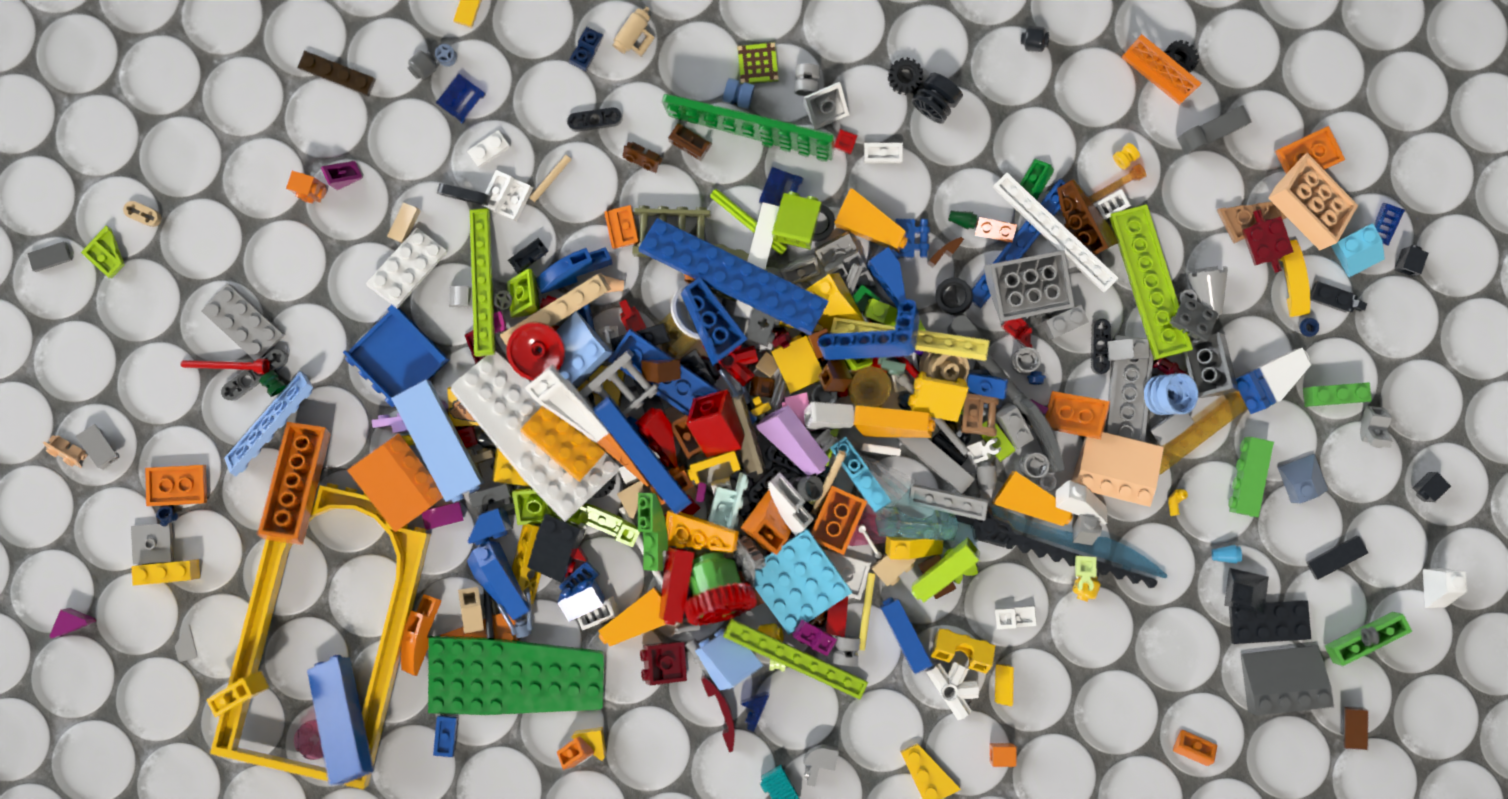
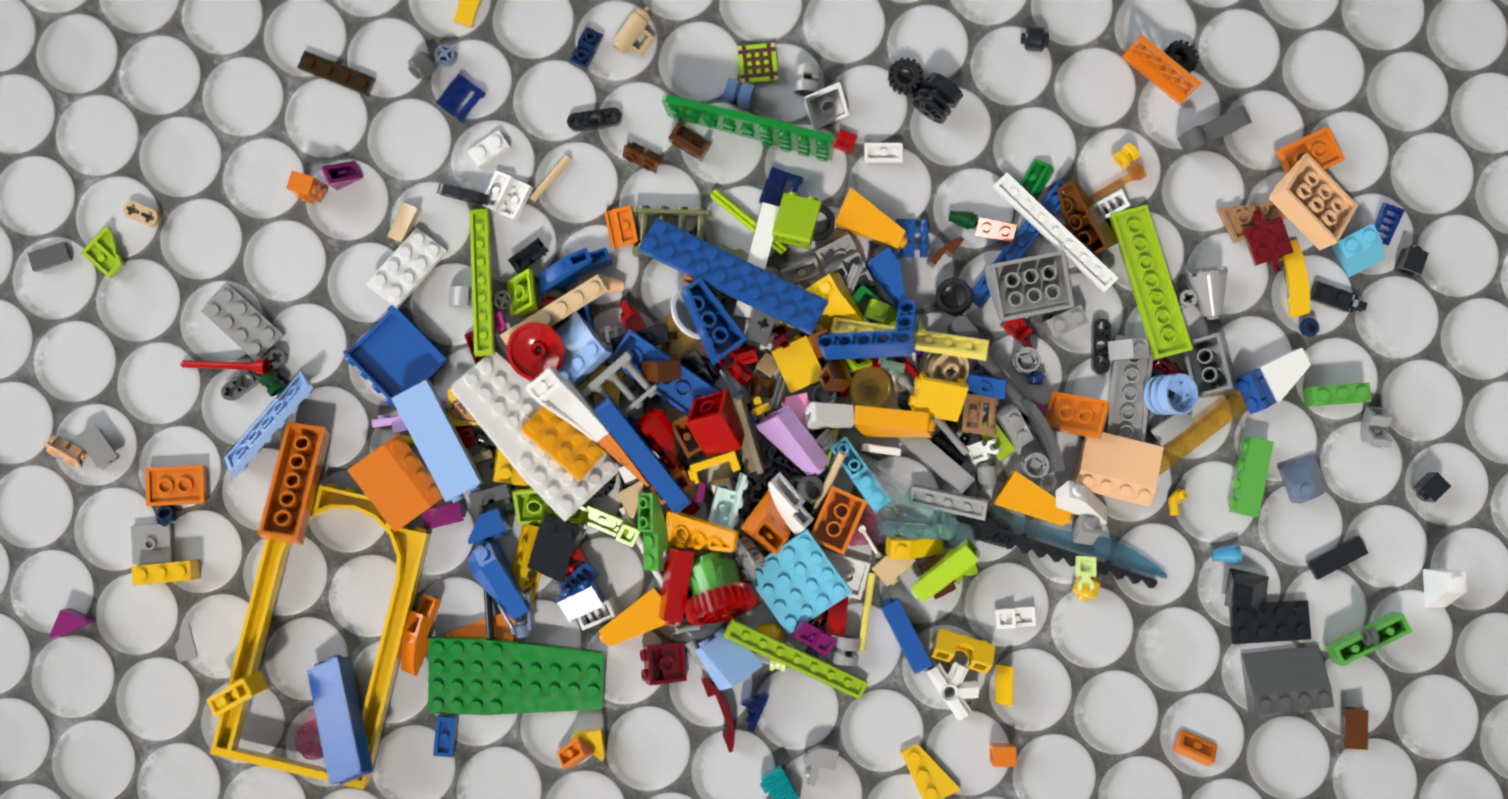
tan slope [458,587,484,634] -> none
dark grey hinge [1169,295,1219,342] -> none

